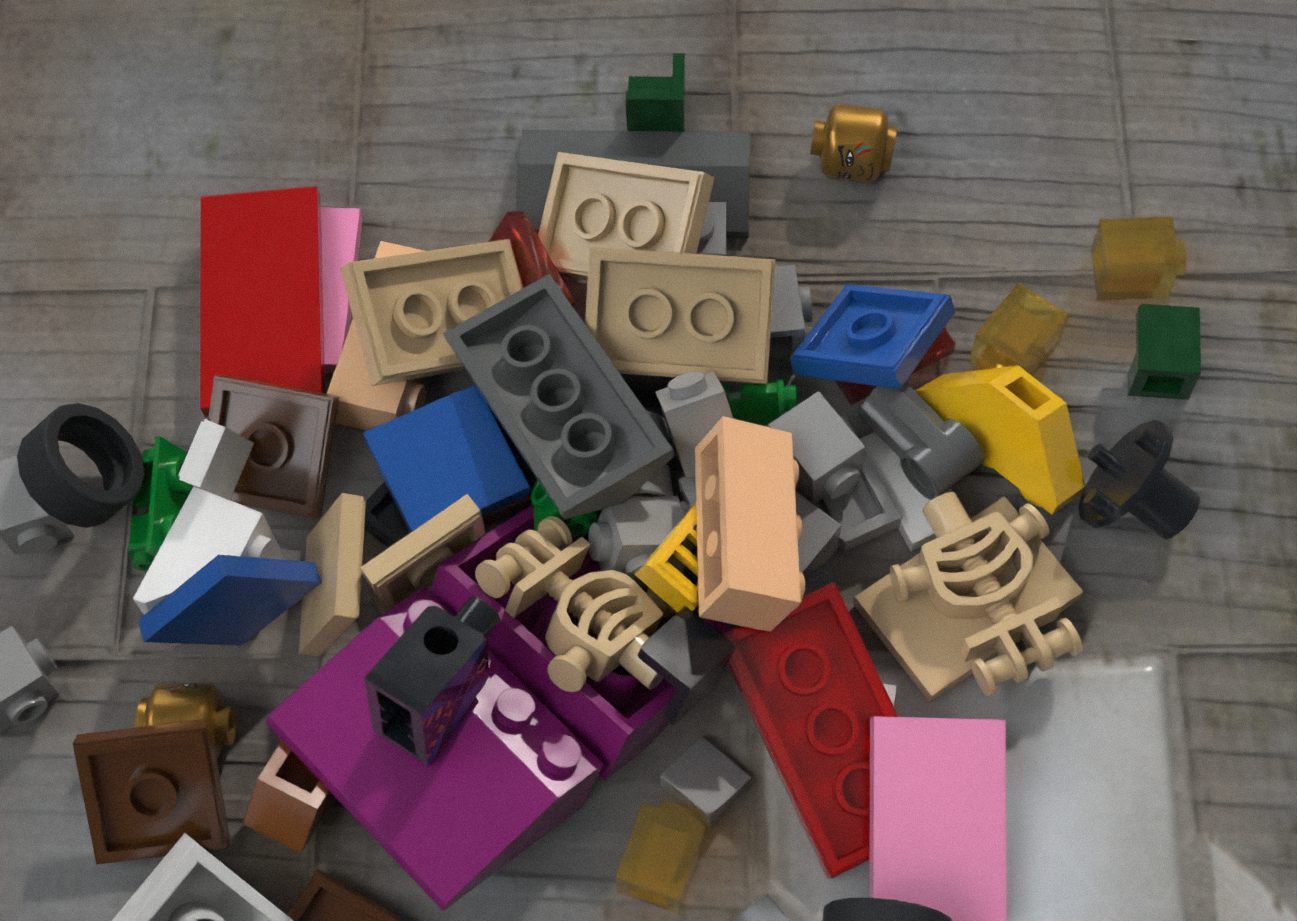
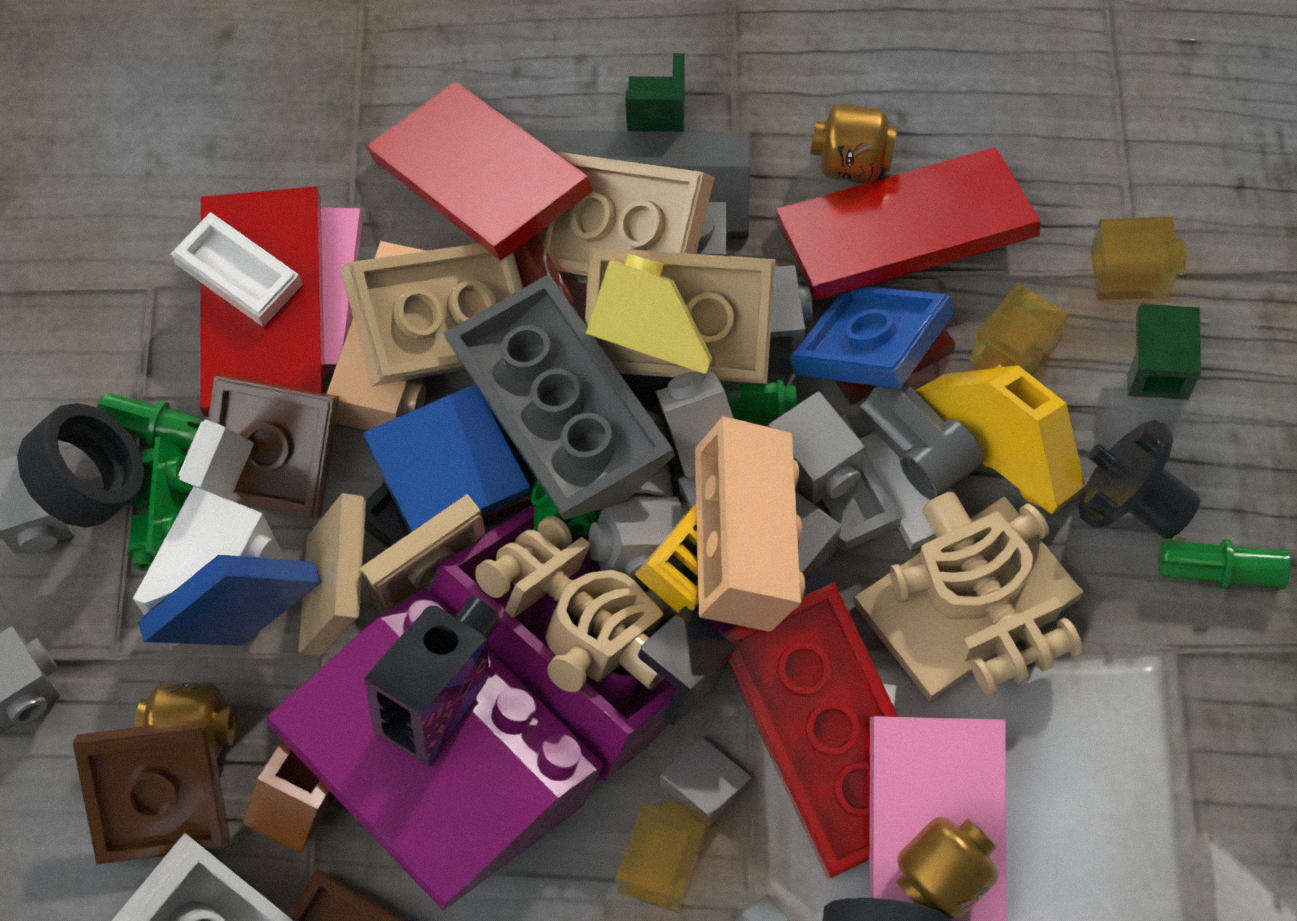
none -> green axle [97,393,208,451]
none -> white tile [171,212,303,327]
none -> tile [367,81,593,261]
none -> light yellow slope [585,253,713,374]
none -> red tile [776,147,1040,301]
none -> pearl gold head [896,817,999,919]
none -> green axle [1157,539,1290,590]

